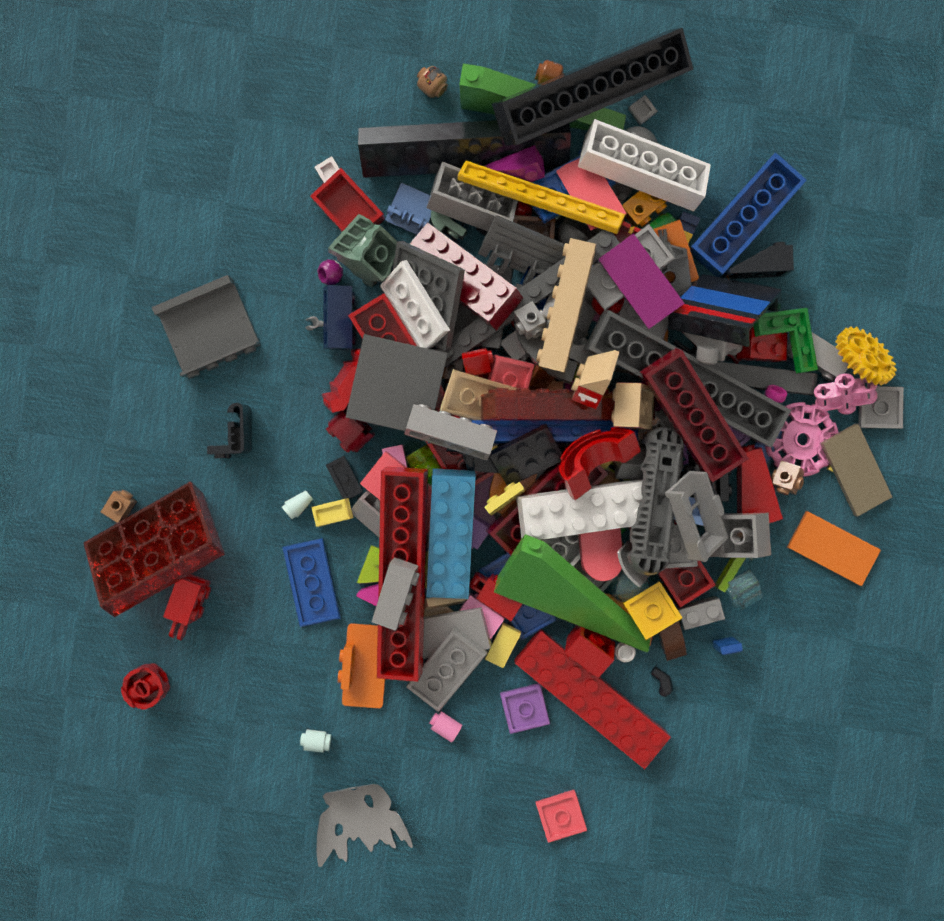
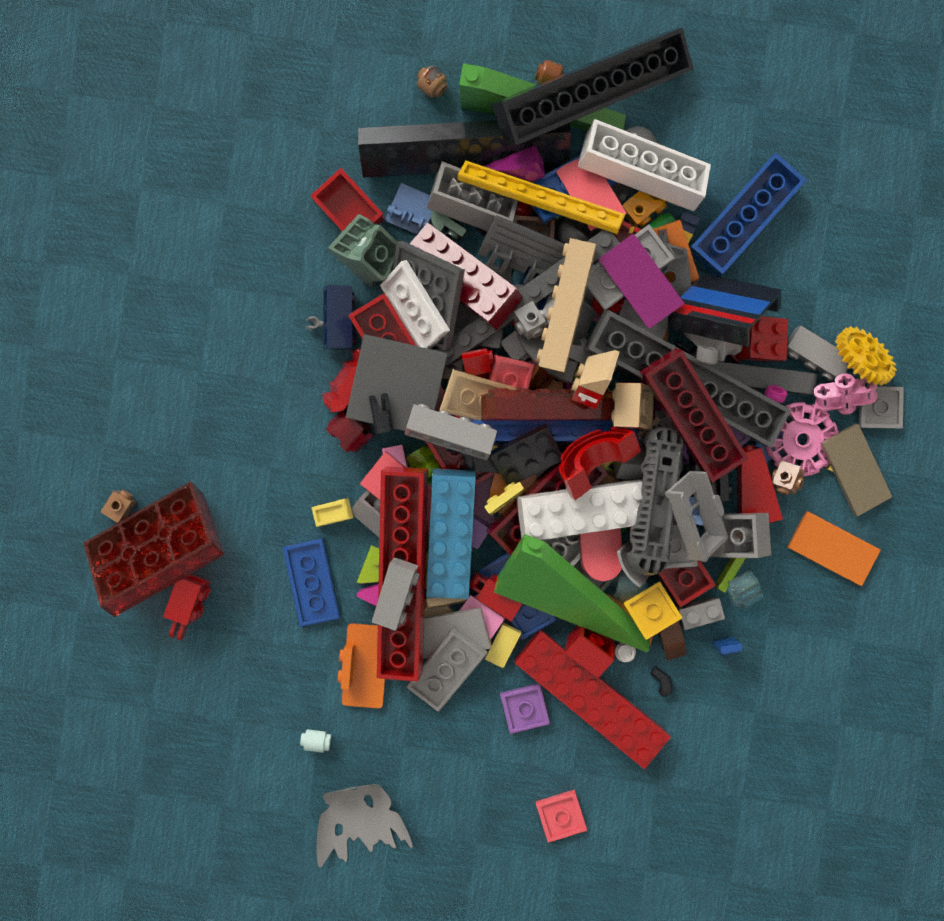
red brick [121,663,170,710] -> none
dark grey panel [152,275,261,379] -> none
black piece [207,403,252,458] -> none
light aqua cone [282,490,313,519] -> none
white tile [315,156,339,183] -> none
magenta piece [317,259,343,285] -> none
black plate [326,455,364,499] -> none
bright pink brick [429,711,462,743] -> none
light grey tile [628,95,658,125] -> none
black slope [721,242,794,279] -> none
green plate [753,308,818,374] -> none
none -> black hinge [369,393,395,434]

